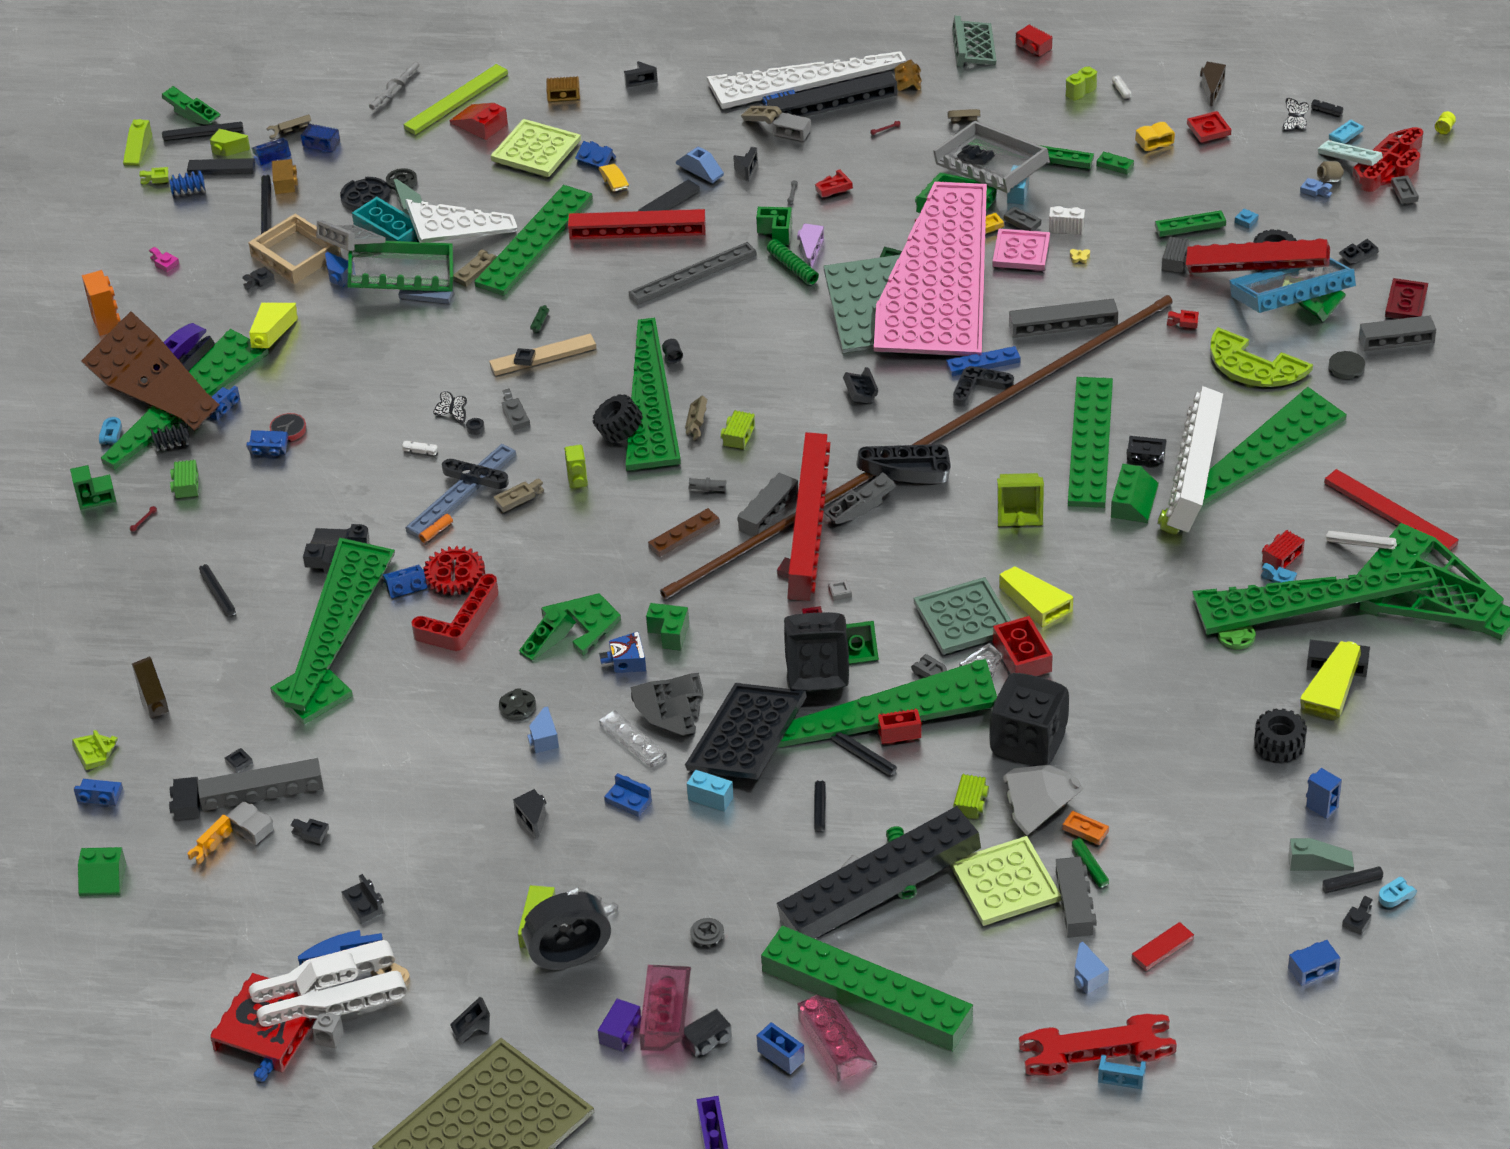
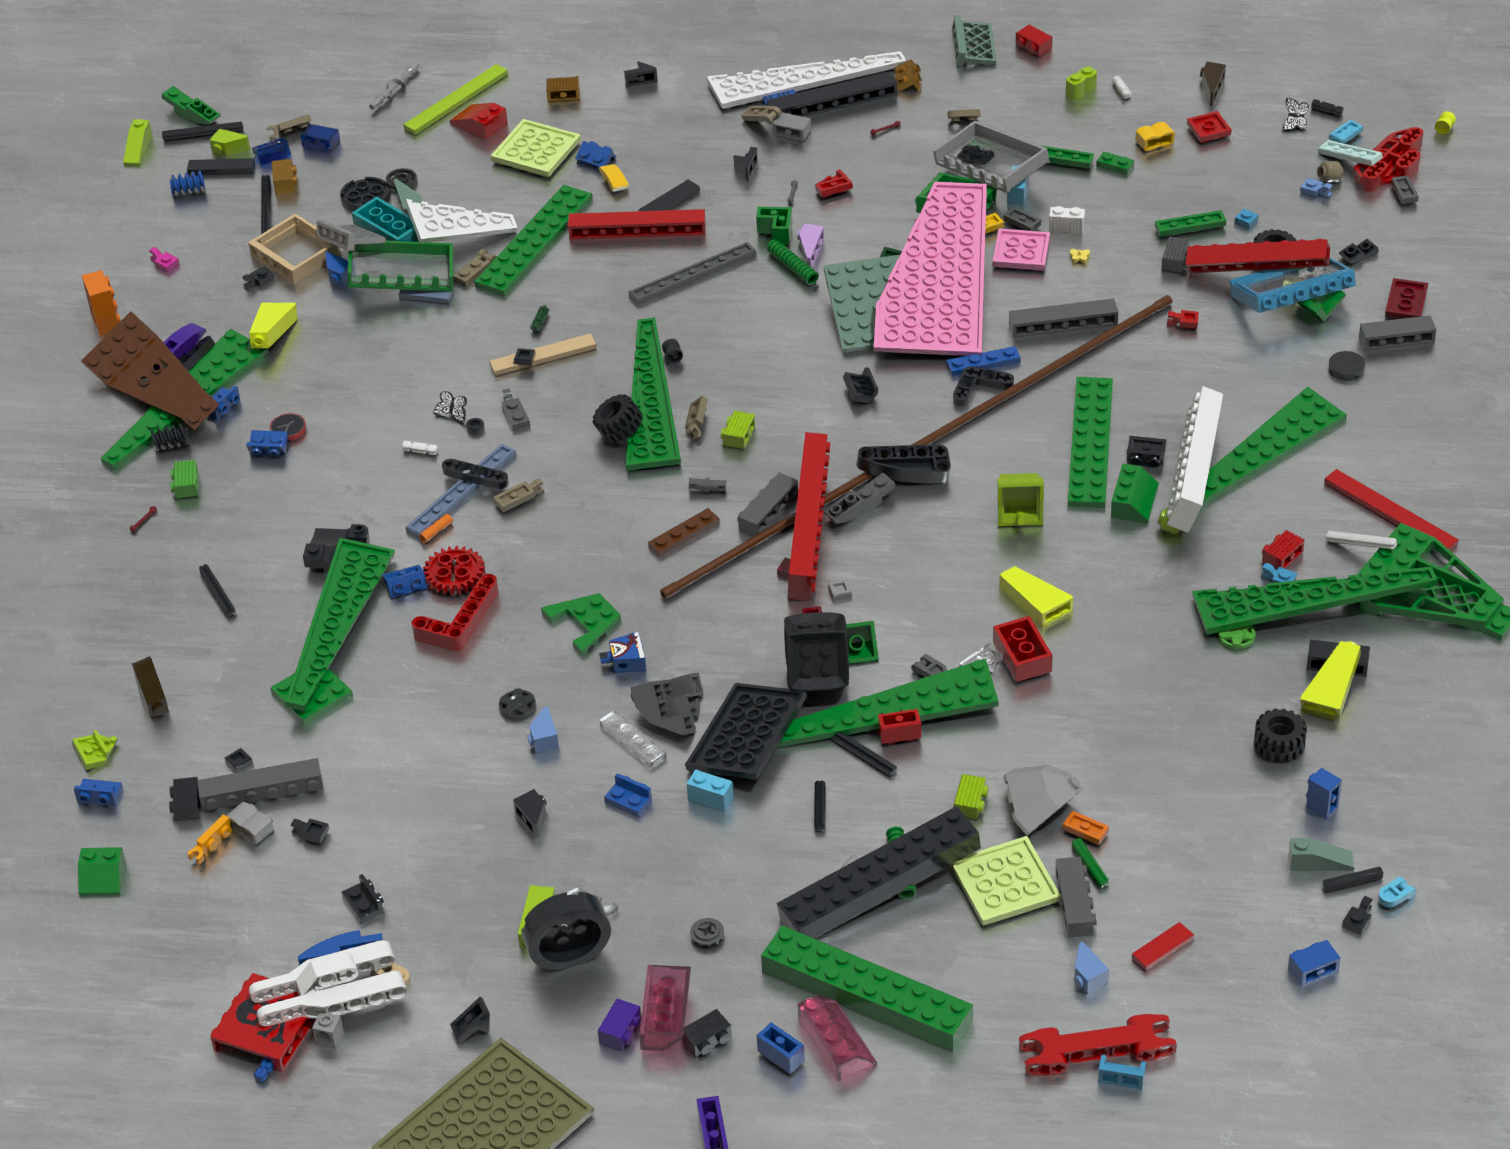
green brick [70,465,117,510] -> none
dark azure plate [99,417,122,445] -> none
lime plate [139,167,169,185] -> none
green slope [519,604,576,661] -> none
lime brick [564,444,588,489] -> none
green brick [646,603,689,651] -> none
medium blue slope [676,147,724,183] -> none
sand green plate [914,577,1011,655] -> none
black piece [989,673,1069,766] -> none
lime plate [1210,327,1313,387] -> none

